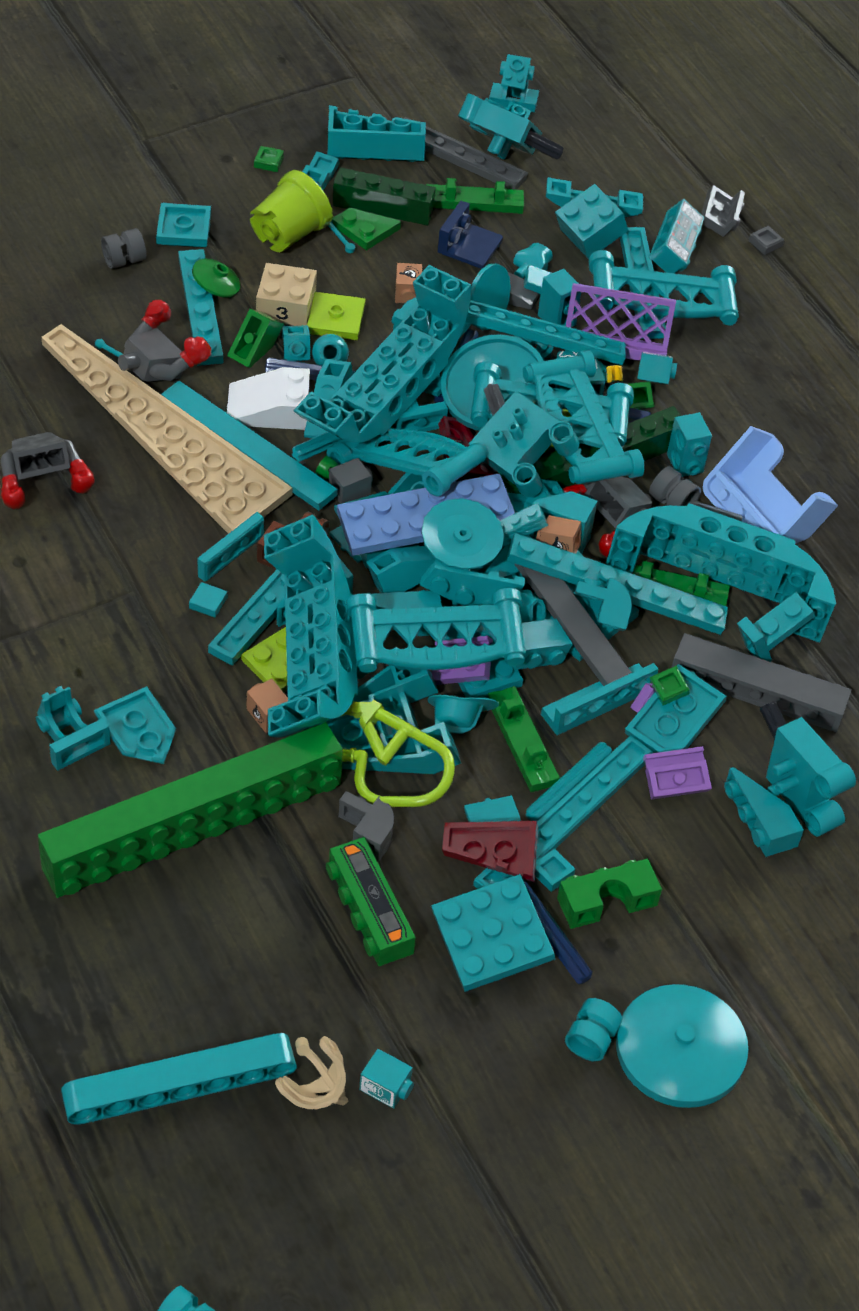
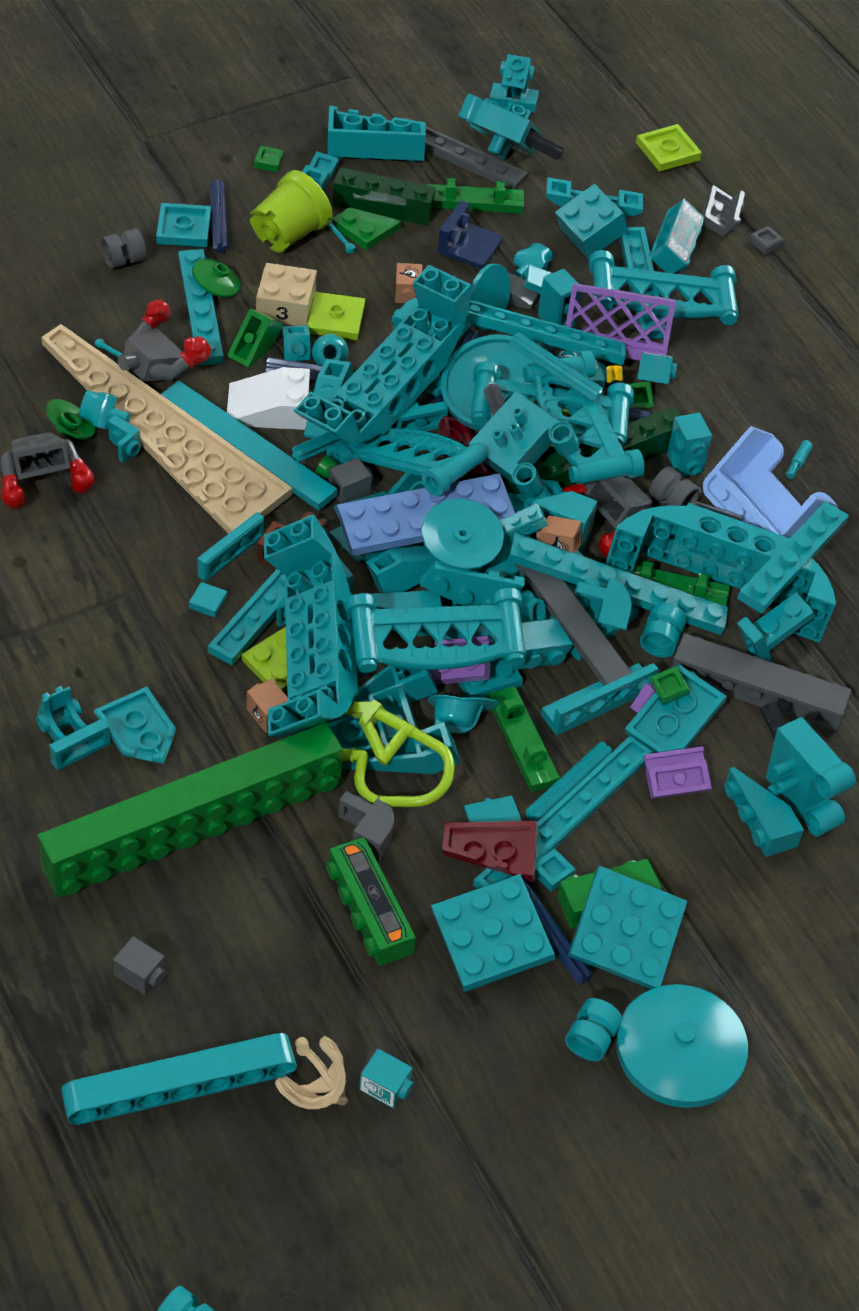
none -> green dish [46,399,95,440]
none -> teal piece [80,390,131,429]
none -> teal bracket [108,415,141,463]
none -> dark grey brick [113,936,166,996]
none -> dark blue axle [210,179,228,253]
none -> teal axle [510,332,603,401]
none -> teal plate [567,866,687,989]
none -> lime plate [636,124,702,172]
none -> teal wheel [640,603,687,658]
none -> teal plate [737,501,849,614]
none -> teal pin [785,440,813,479]

